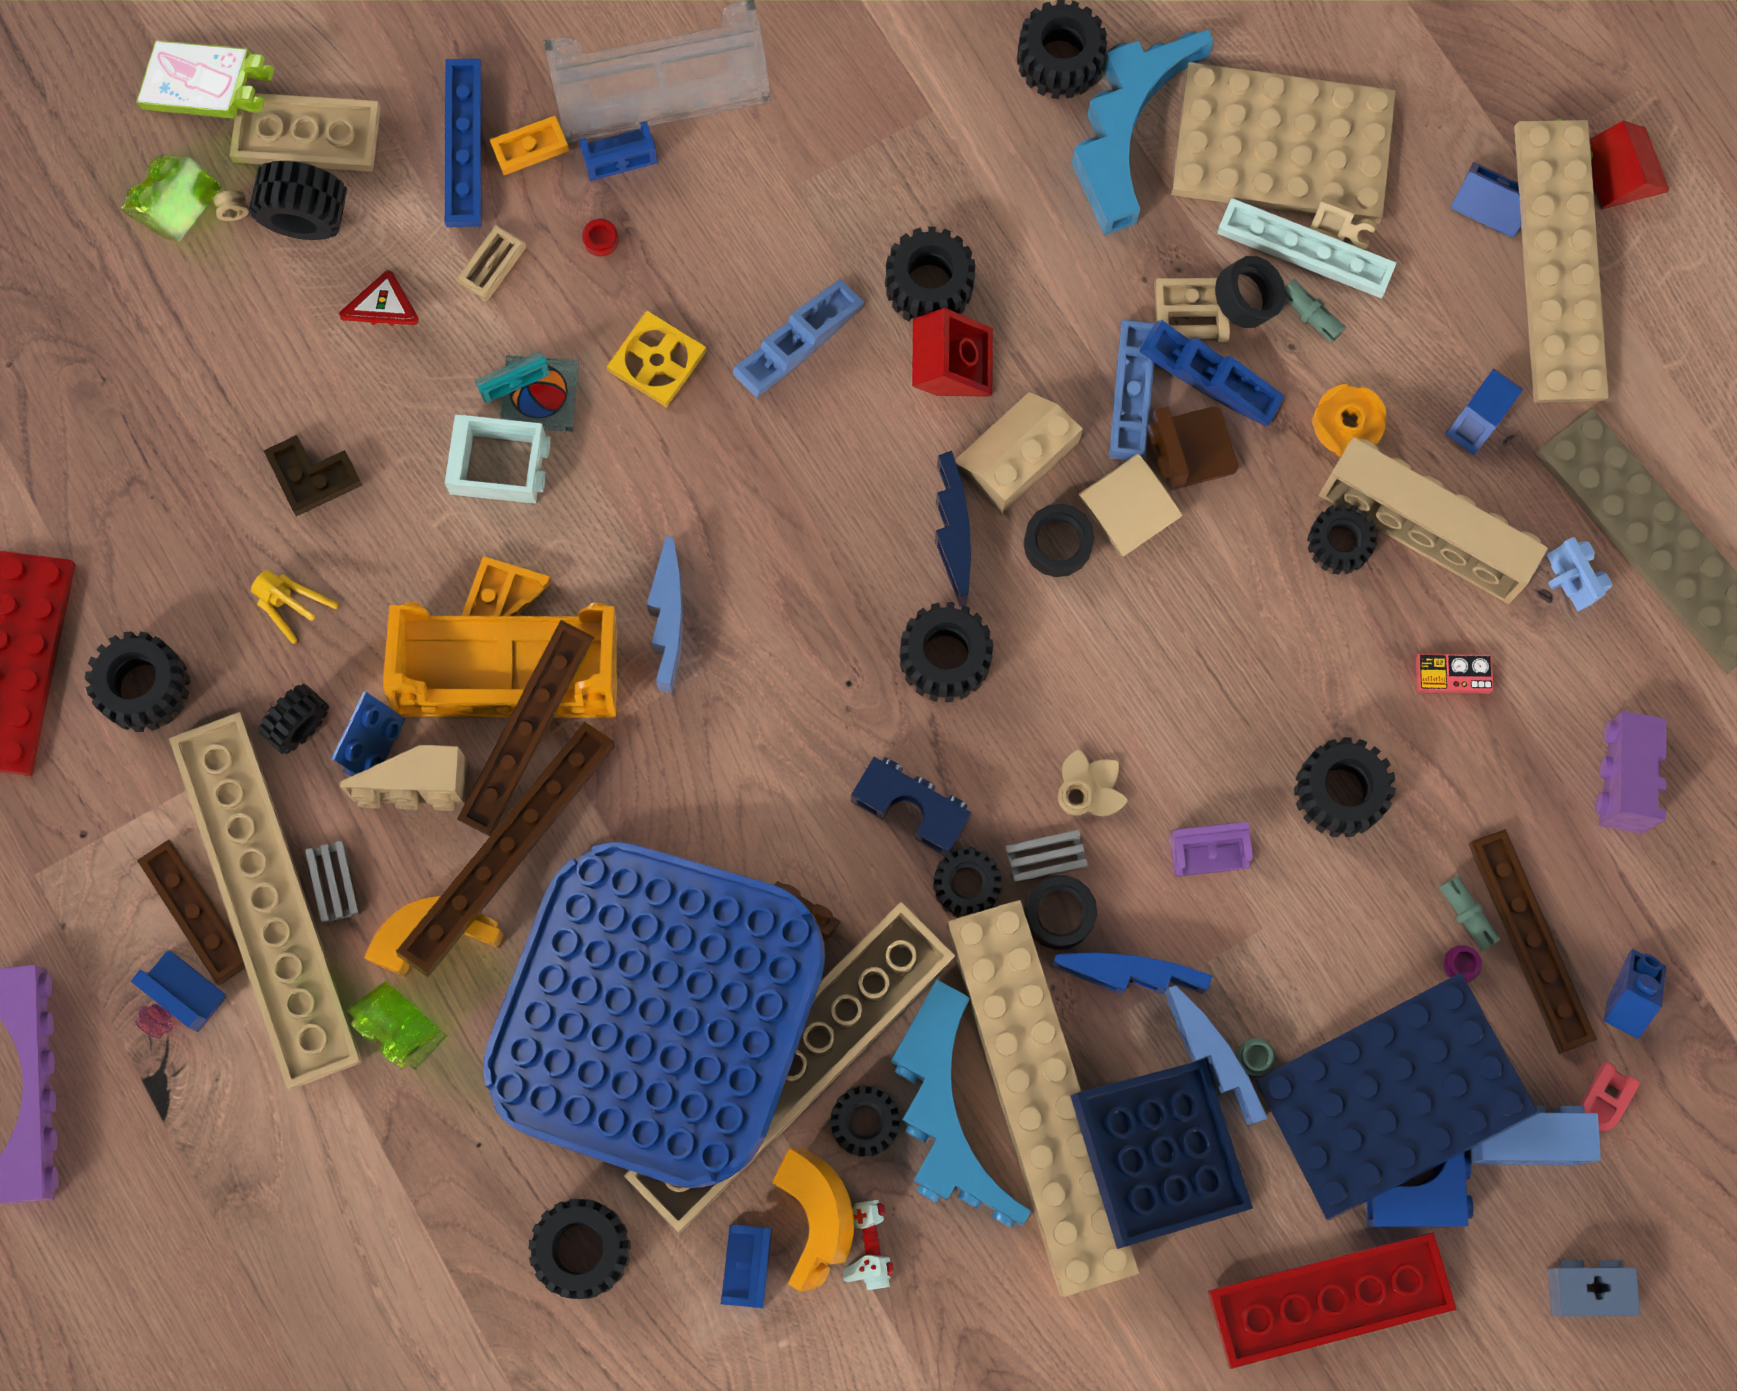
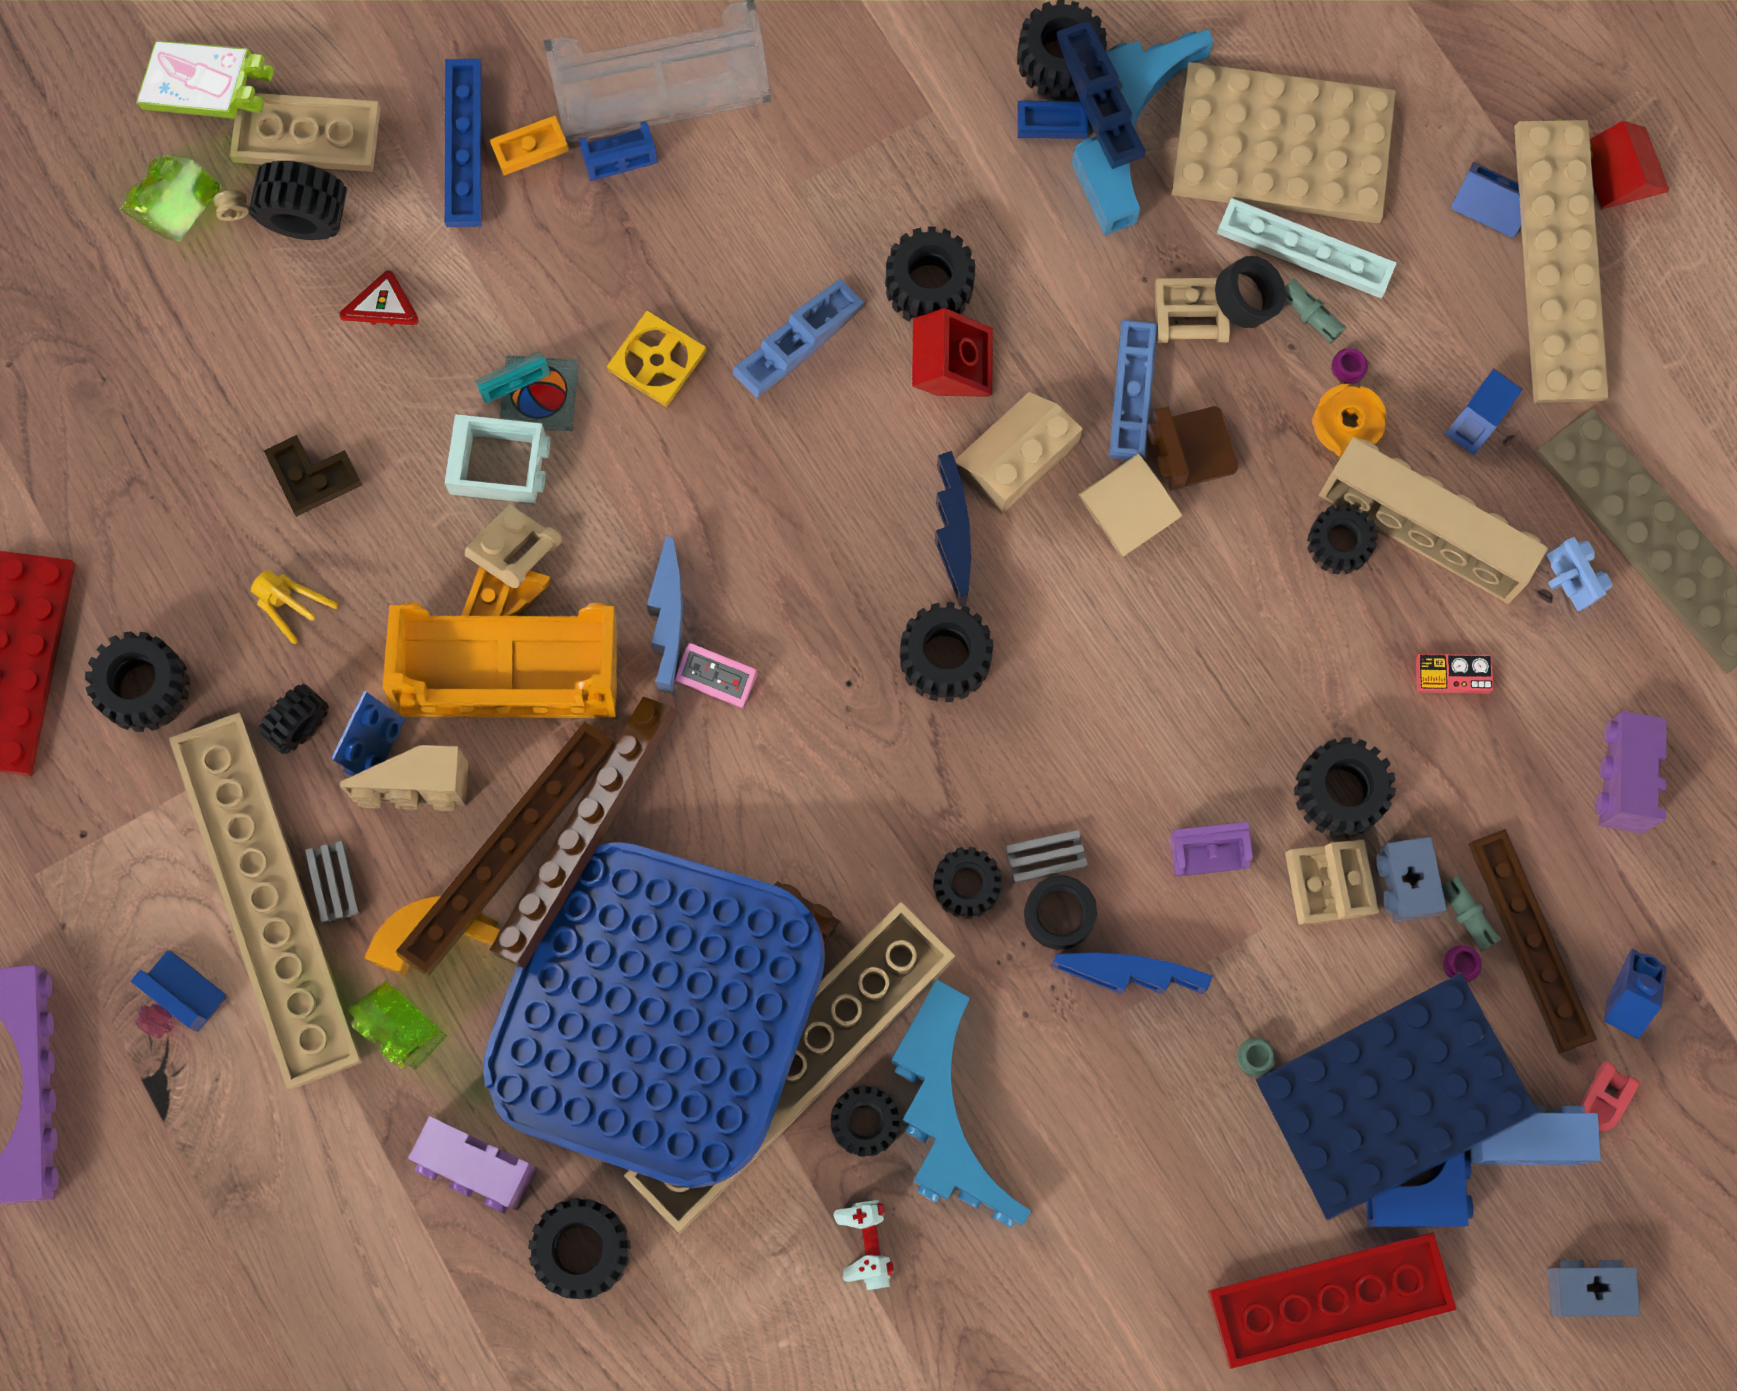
reddish brown tile [137,839,246,985] -> none
tan tile [456,225,526,303] -> none
reddish brown tile [457,620,595,836] -> none
red tile [582,219,619,257] -> none
blue hinge [721,1225,772,1309] -> none
light orange arch [772,1148,854,1292] -> none
dark blue arch [851,757,971,856] -> none
tan brick [946,900,1139,1297] -> none
black tyre [1023,504,1095,577] -> none
tan plate [1057,749,1128,817] -> none
dark blue plate [1070,1059,1253,1249] -> none
blue slope [1139,320,1284,426] -> none
medium blue slope [1164,985,1267,1126] -> none
tan plate [1310,197,1377,249] -> none
none -> wedge [408,1116,538,1214]
none -> tan plate [464,504,562,588]
none -> reddish brown plate [489,696,677,969]
none -> slope [675,643,757,709]
none -> blue tile [1017,101,1088,139]
none -> dark blue slope [1057,20,1146,169]
none -> tan slope [1285,840,1379,925]
none -> magenta plate [1331,348,1368,384]
none -> sand blue brick [1376,837,1447,923]

